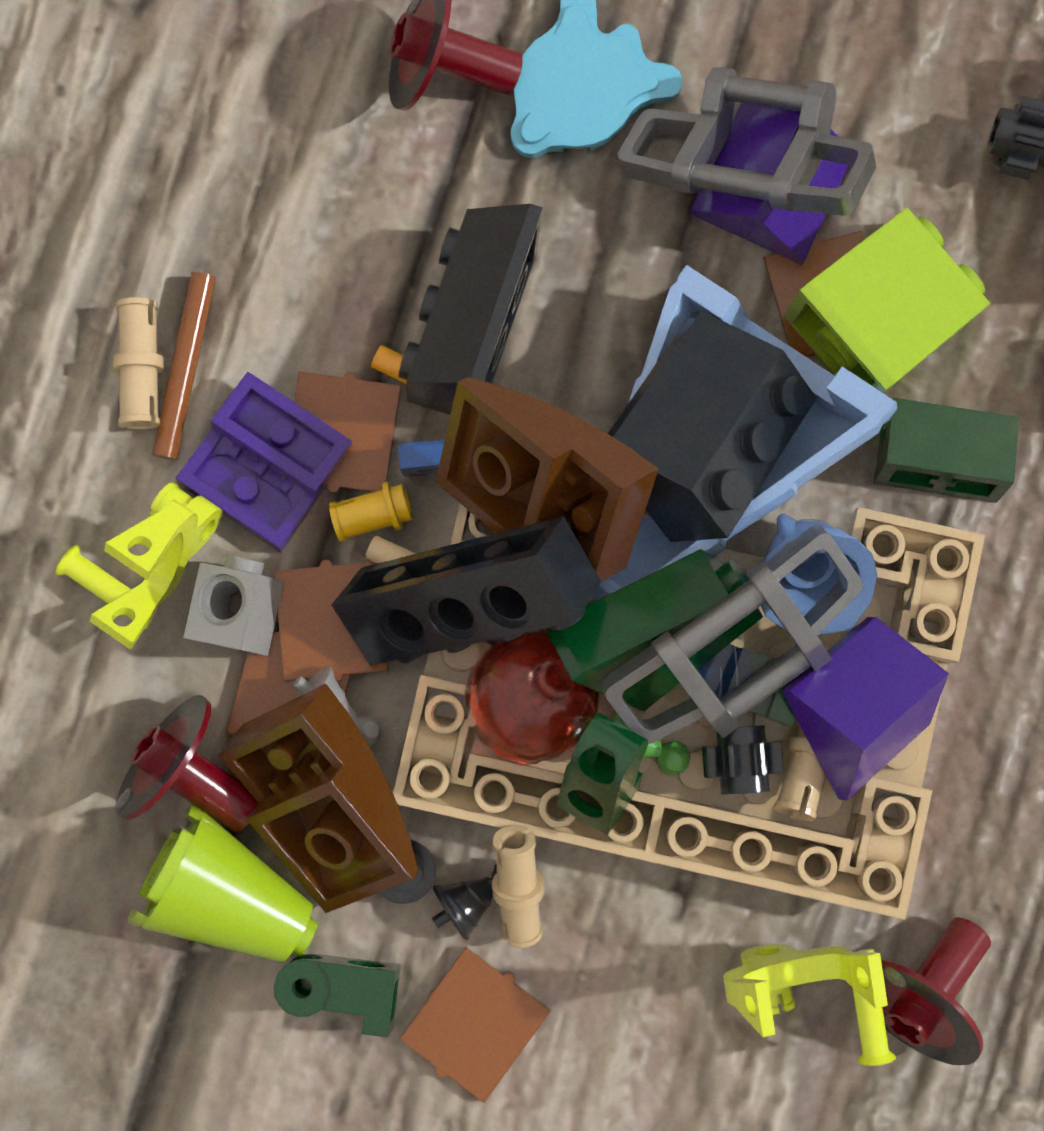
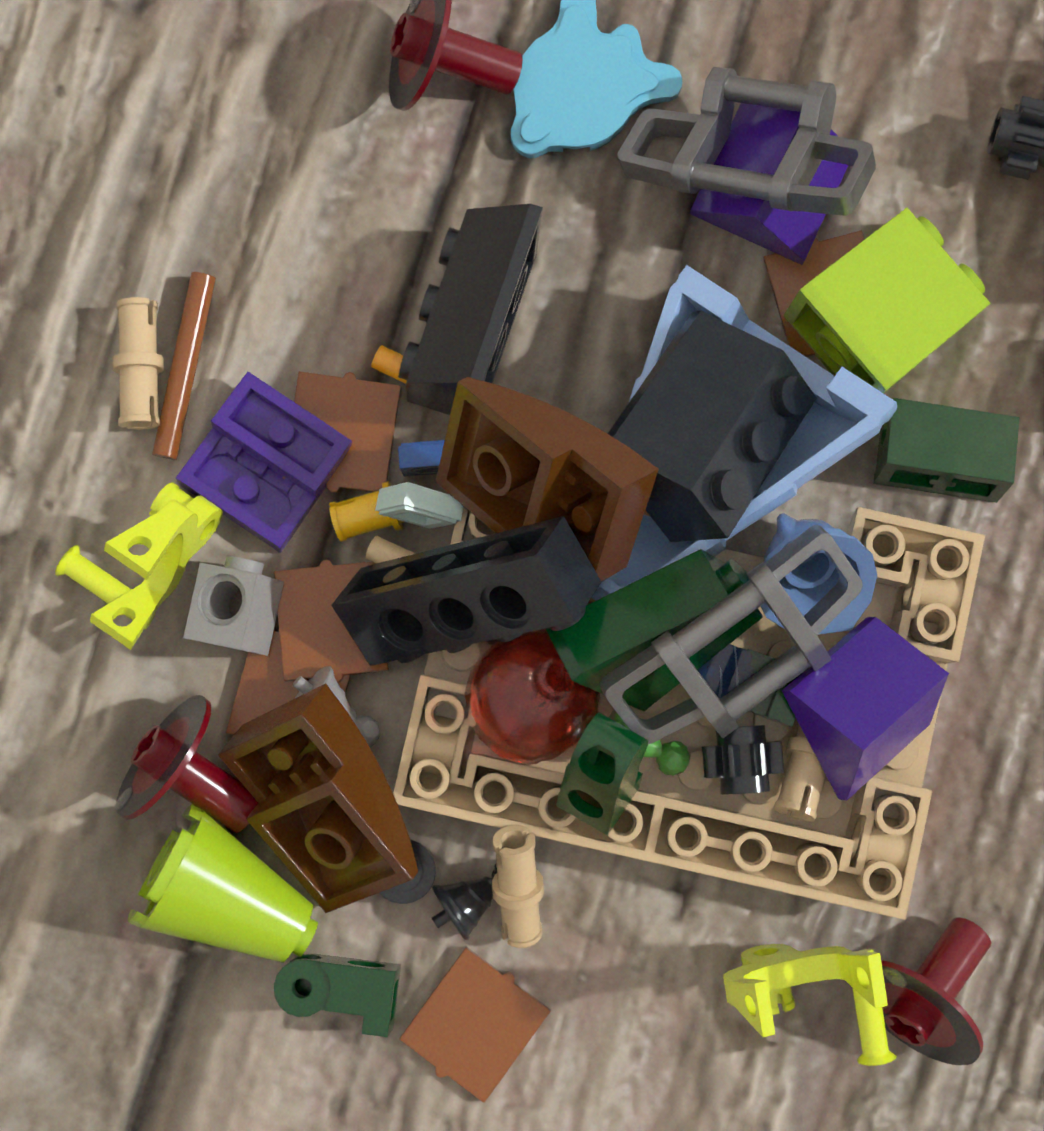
none -> light aqua tile [375,482,464,529]

